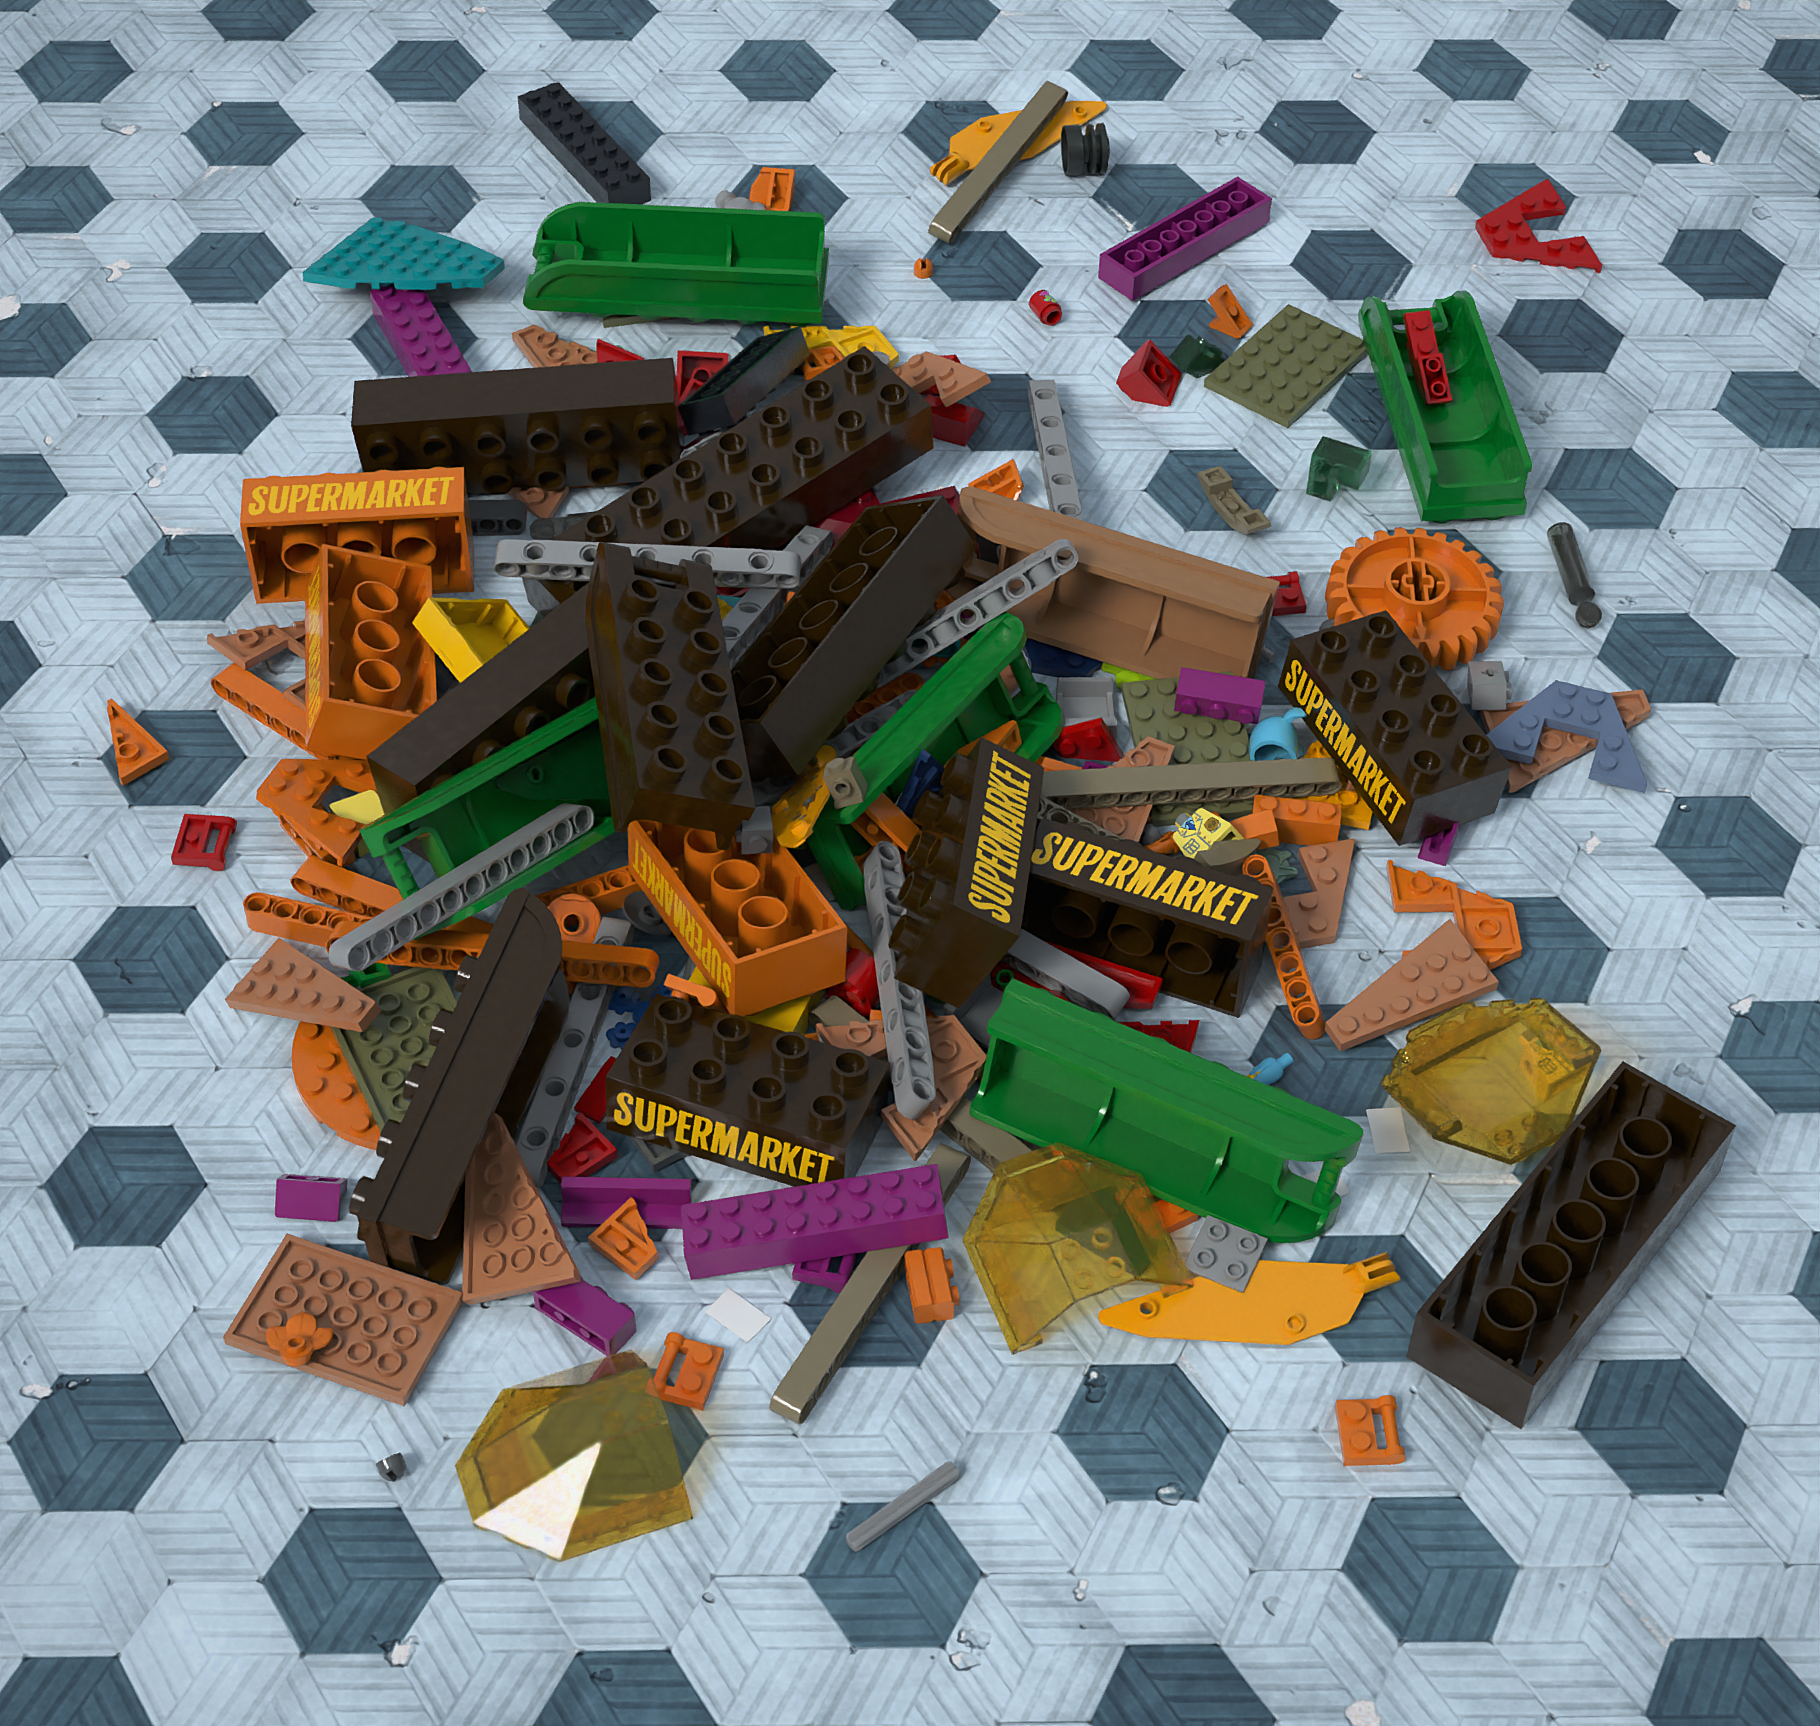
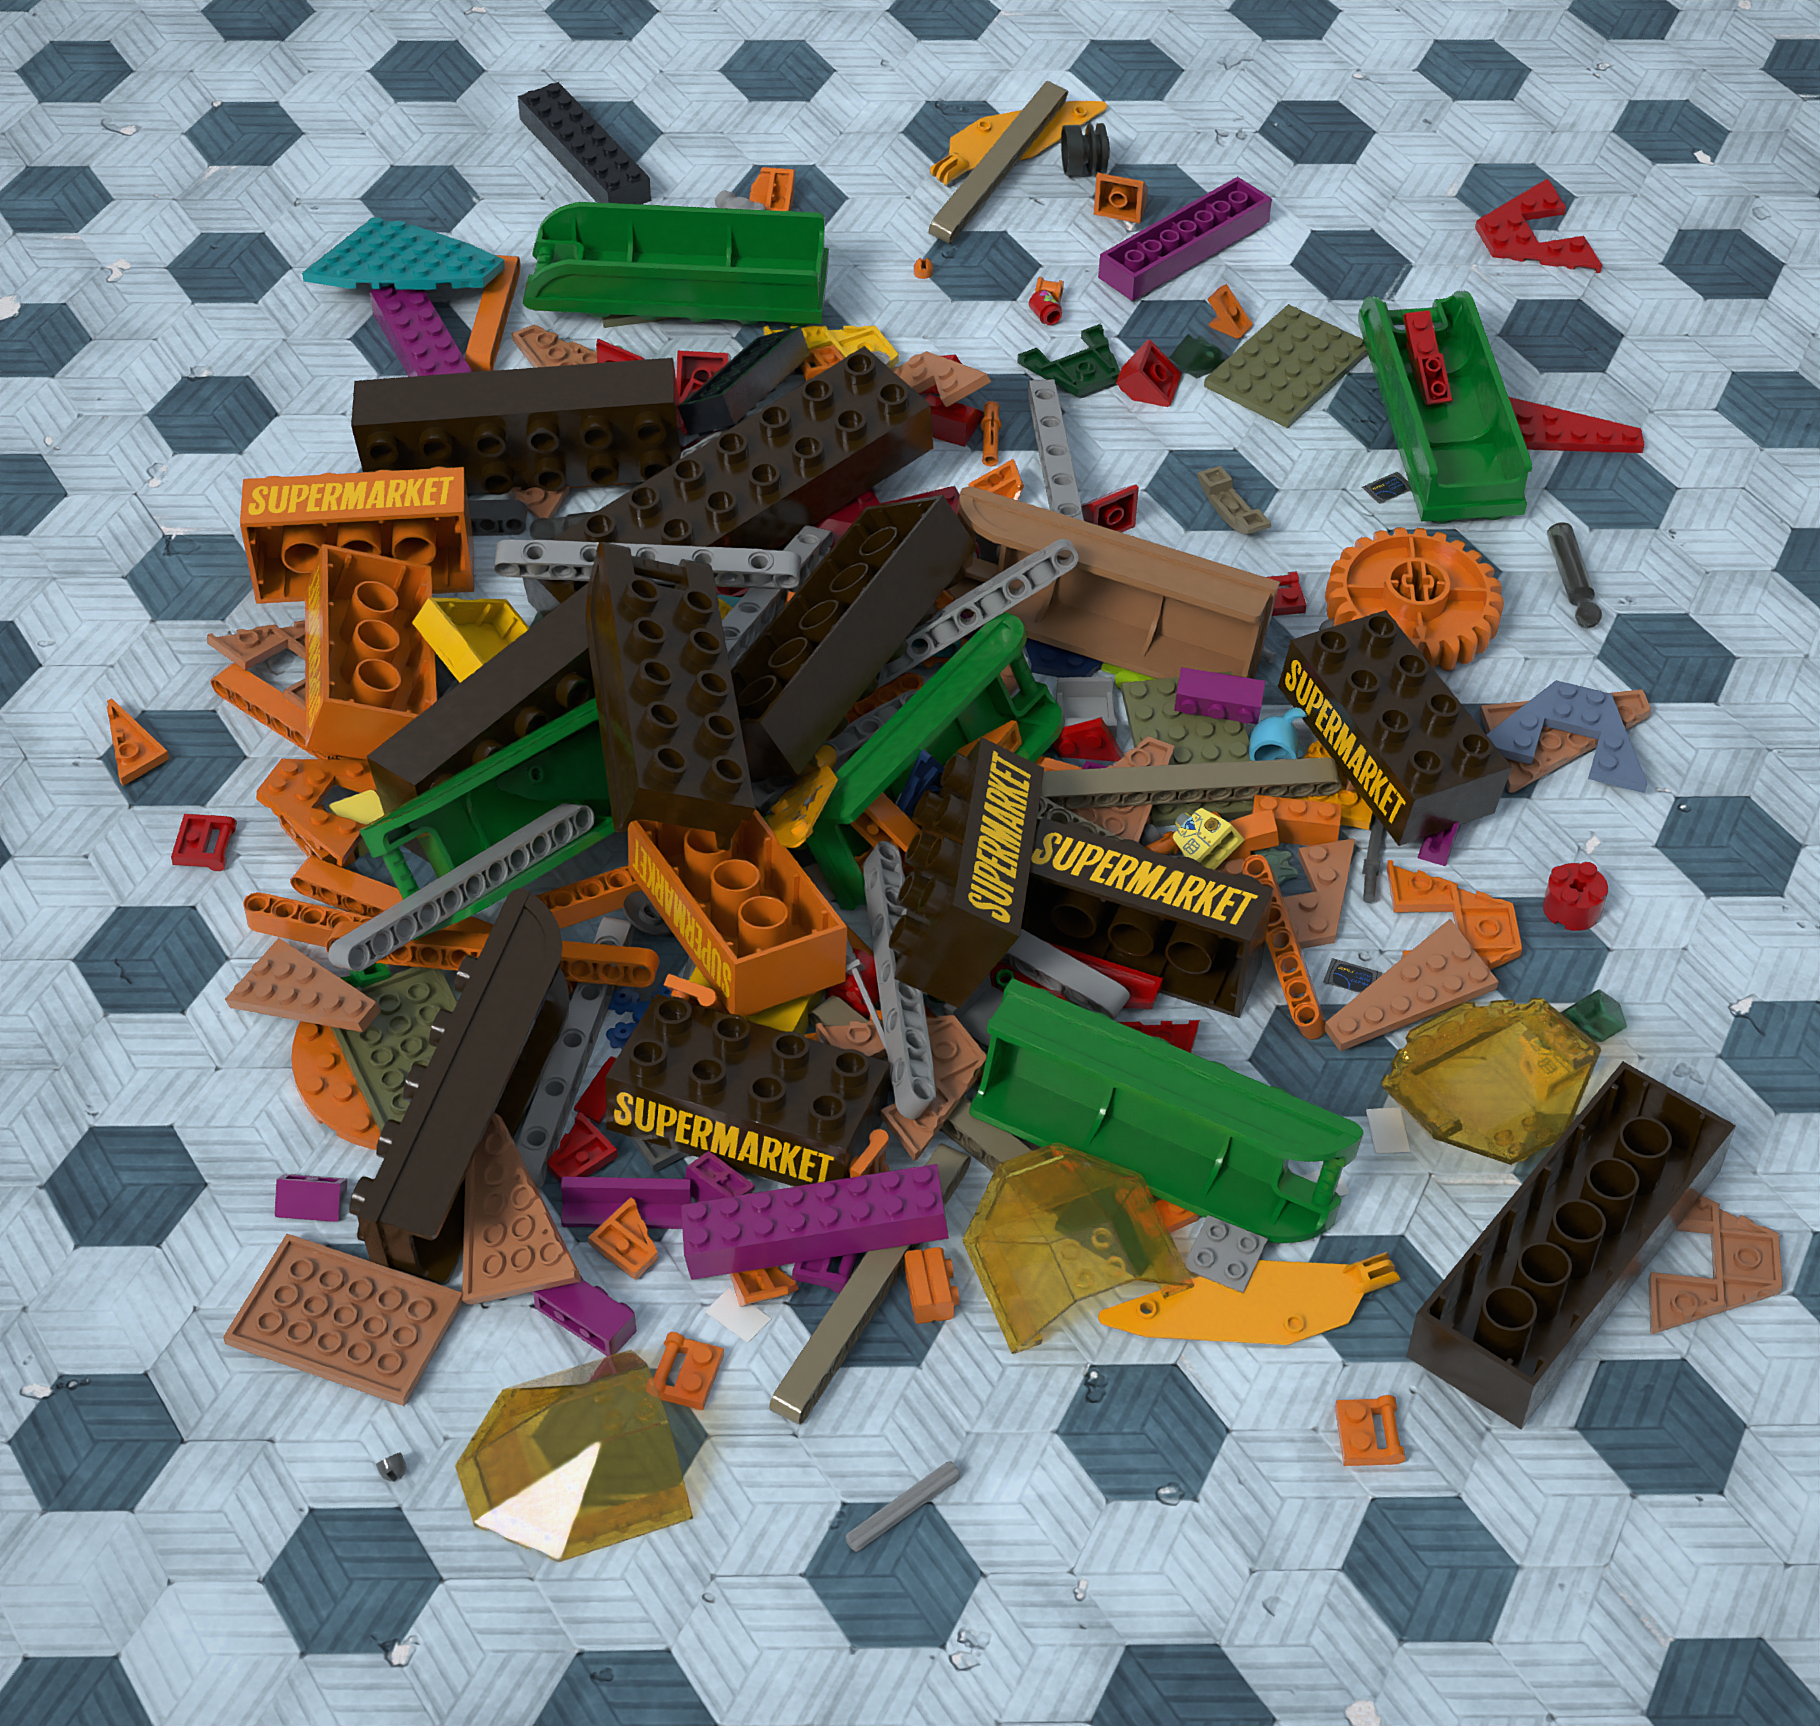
orange plate [266,1312,333,1367] -> none
orange tile [547,893,601,943] -> none
dark grey brick [734,806,773,854] -> none
dark tan brick [823,756,868,809] -> none
dark tan slope [1194,838,1261,876] -> none
medium azure piece [1247,1053,1294,1086] -> none
clear green brick [1306,436,1372,502] -> none
light grey brick [1467,661,1512,710] -> none
none -> orange beam [465,255,520,372]
none -> magenta hinge [685,1151,755,1202]
none -> orange slope [730,1266,799,1307]
none -> light grey sword [846,938,887,1052]
none -> orange plate [848,1129,889,1178]
none -> orange pin [981,401,1001,466]
none -> dark green wing [1017,324,1120,397]
none -> orange bush [1035,277,1064,303]
none -> red slope [1081,484,1139,533]
none -> orange slope [1094,173,1148,223]
none -> black sticker [1323,958,1382,993]
none -> sticker [1362,472,1411,504]
none -> dark grey sword [1362,816,1384,903]
none -> red wing [1509,397,1644,453]
none -> red brick [1543,862,1608,931]
none -> clear green slope [1550,989,1627,1044]
none -> nougat wing [1648,1196,1783,1334]

